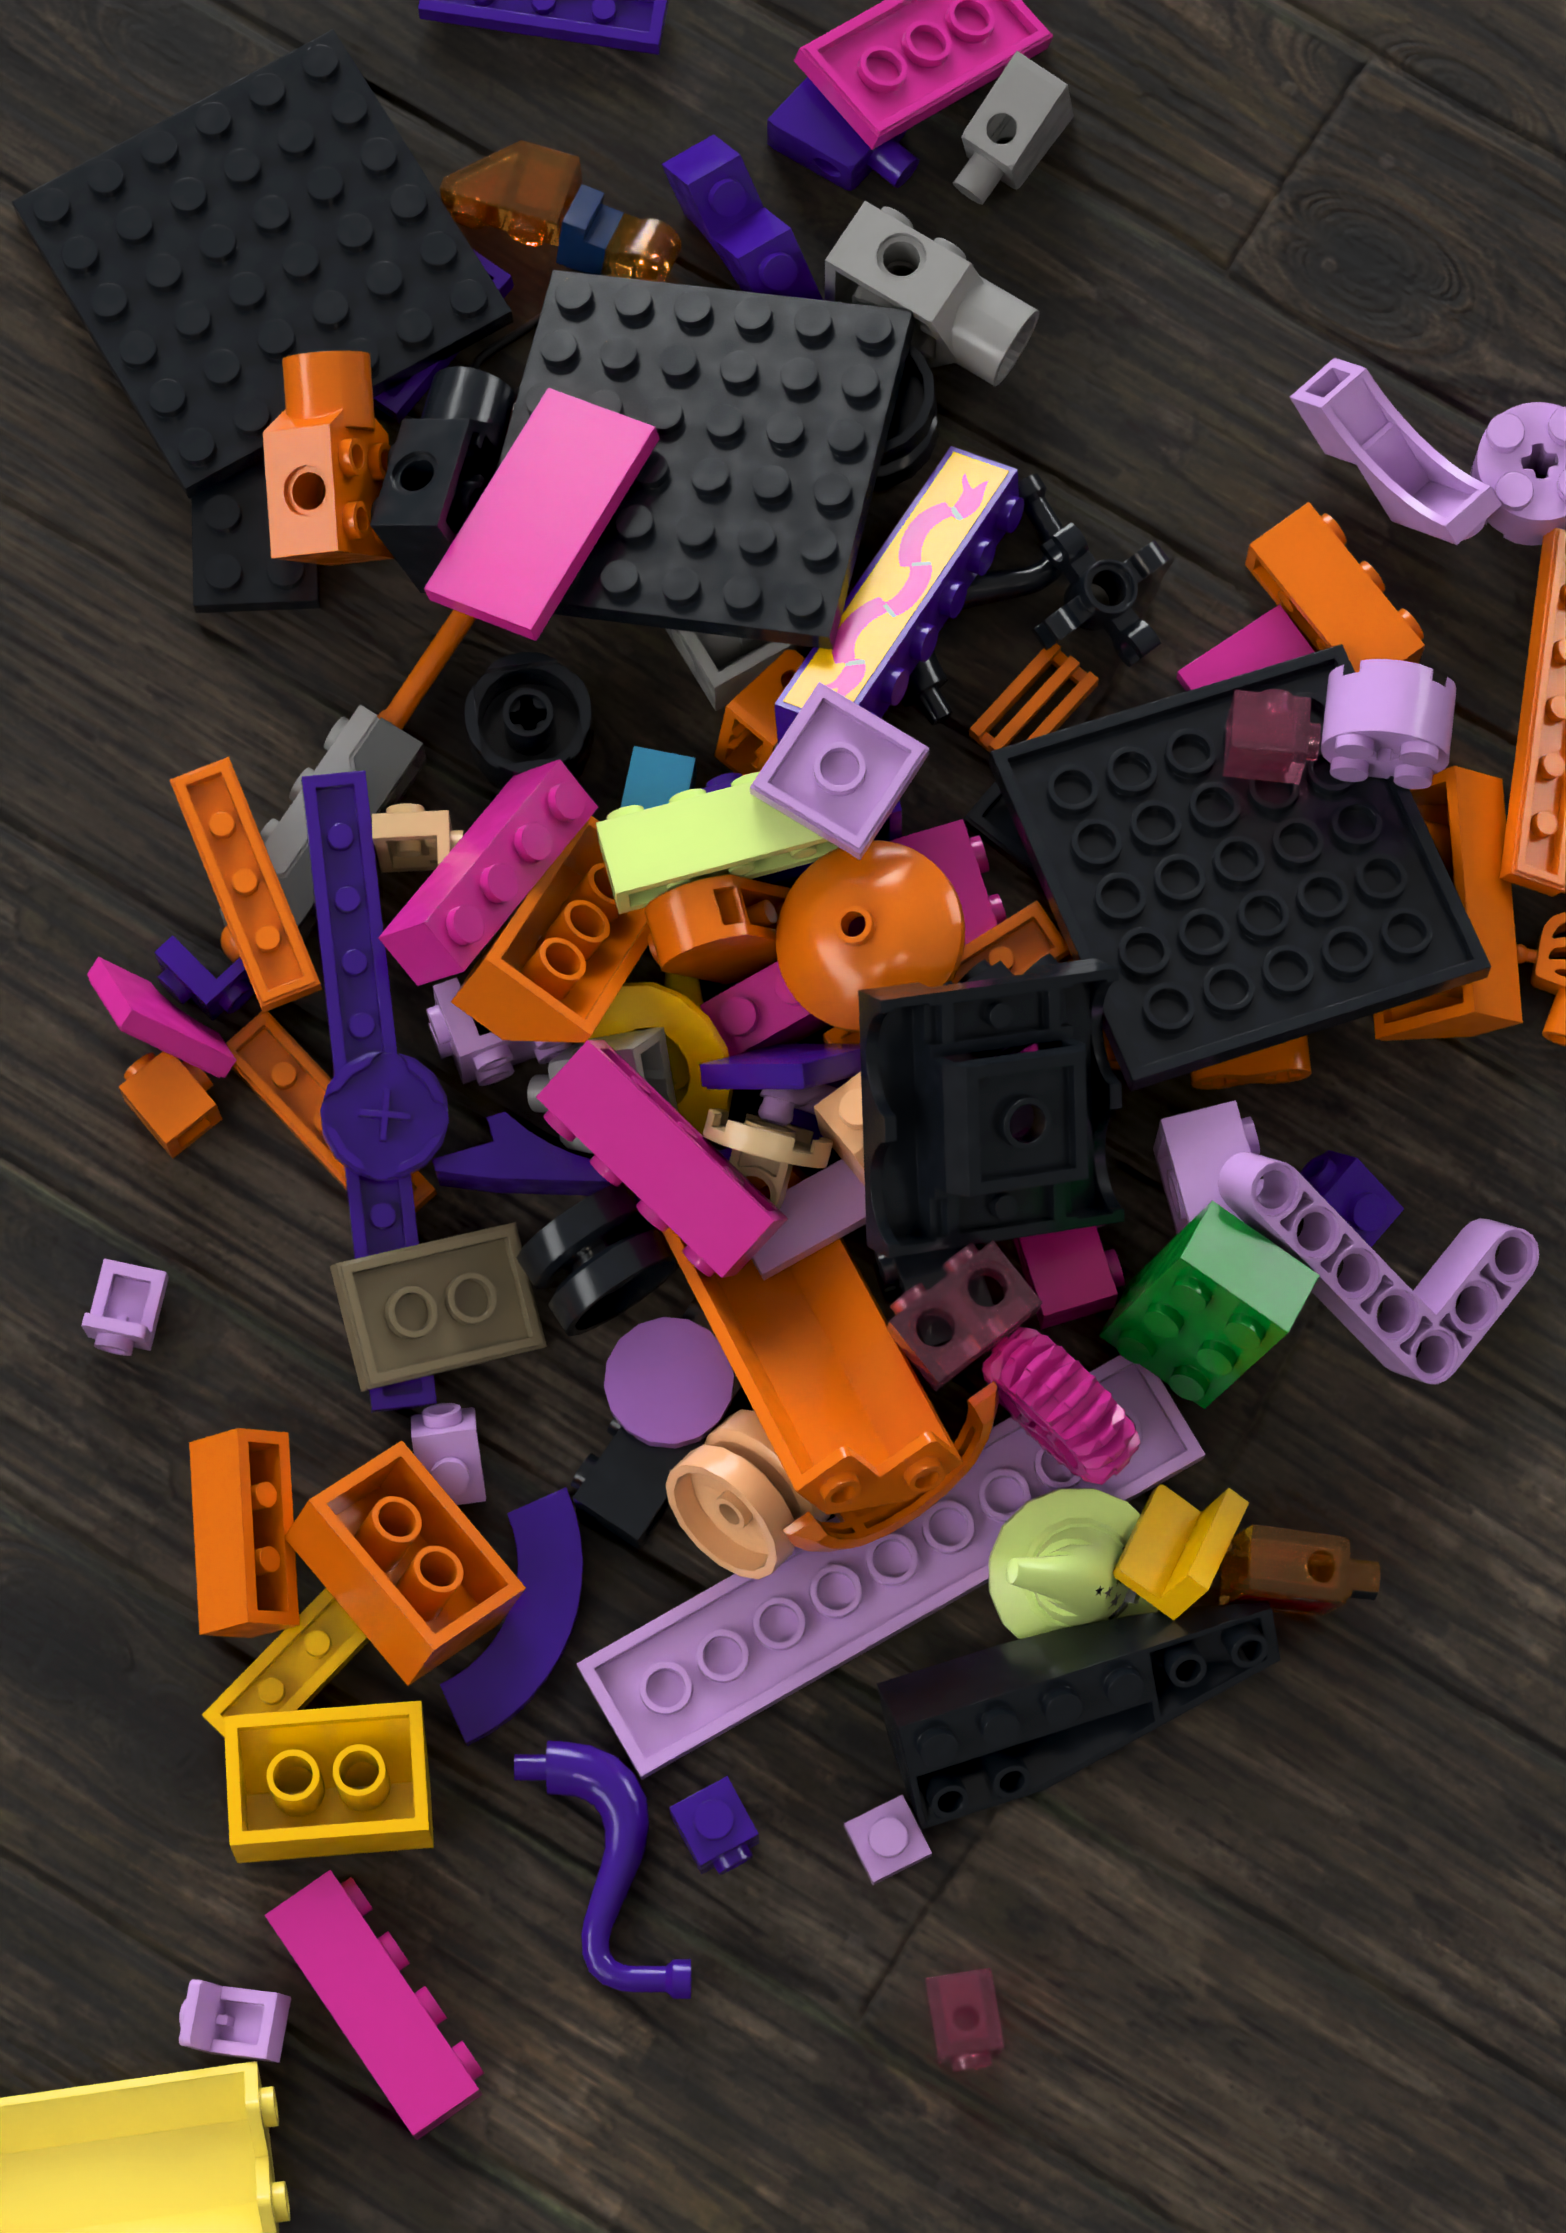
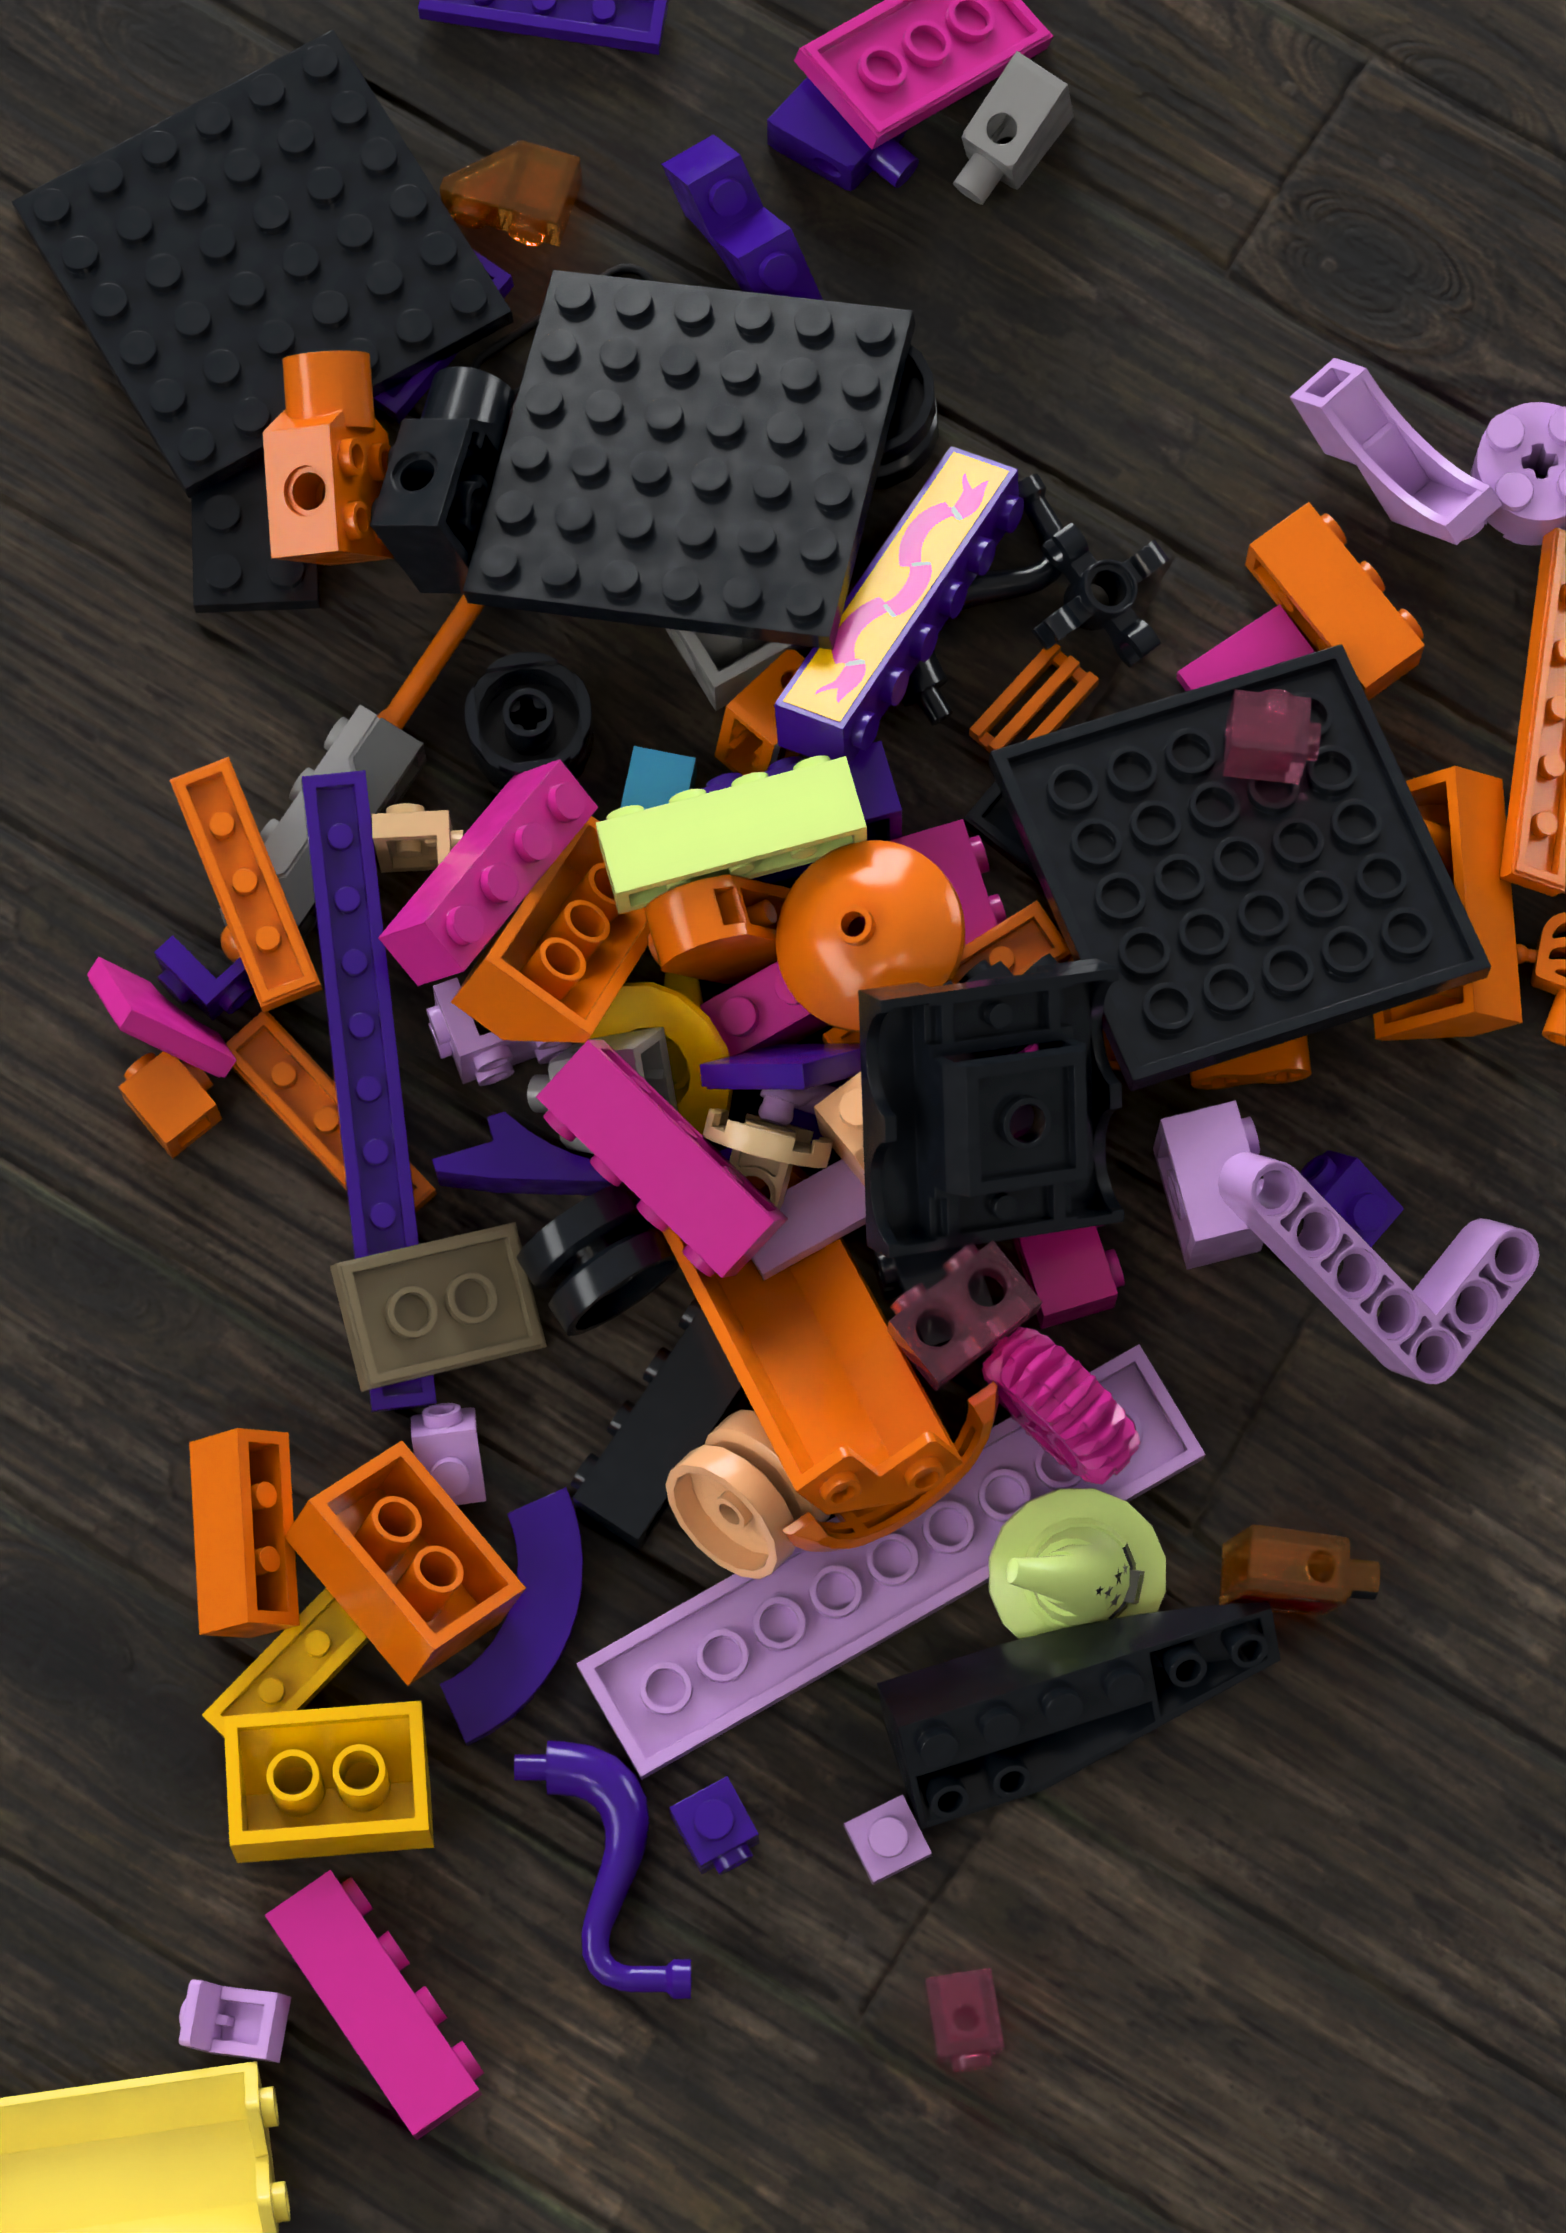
lavender bracket [81,1259,169,1356] -> none
dark purple tile [320,1052,449,1181] -> none
tile [424,388,660,641] -> none
leg [556,184,682,282] -> none
medium lavender tile [604,1317,734,1449] -> none
lavender tile [750,682,929,860] -> none
light grey brick [825,201,1039,386] -> none
green brick [1099,1201,1320,1409] -> none
yellow panel [1113,1484,1249,1621] -> none
lavender brick [1321,659,1457,789] -> none

